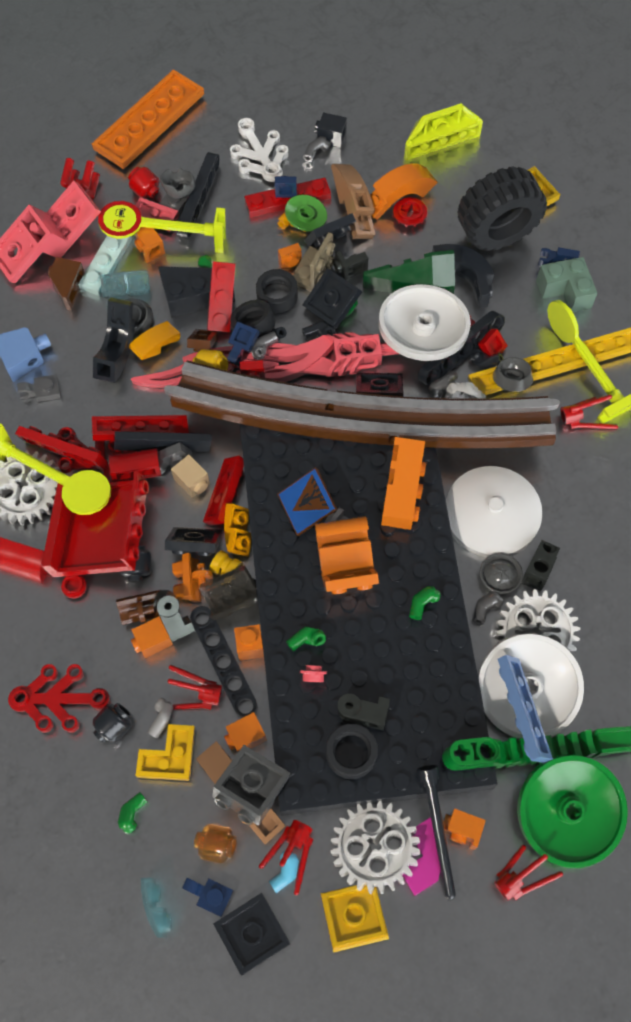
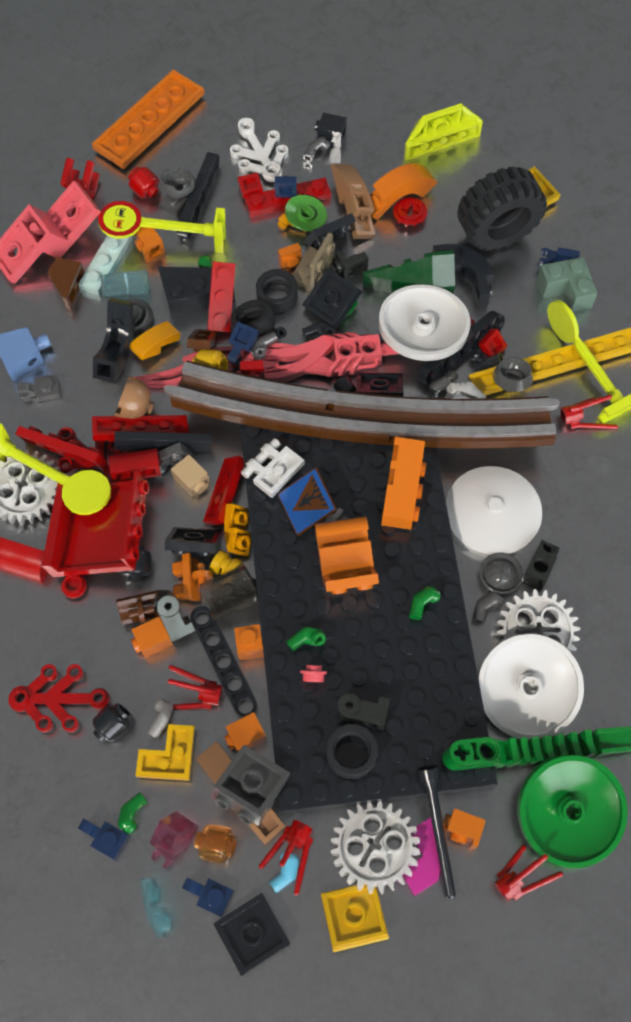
coral plate [135,197,179,232] -> none
medium blue plate [498,655,553,763] -> none
none -> dark blue plate [78,818,129,860]
none -> medium nougat cylinder [114,376,154,419]
none -> clear pink brick [149,811,198,868]
none -> red plate [237,172,263,199]
none -> white plate [241,438,305,498]
none -> black piece [333,376,356,392]

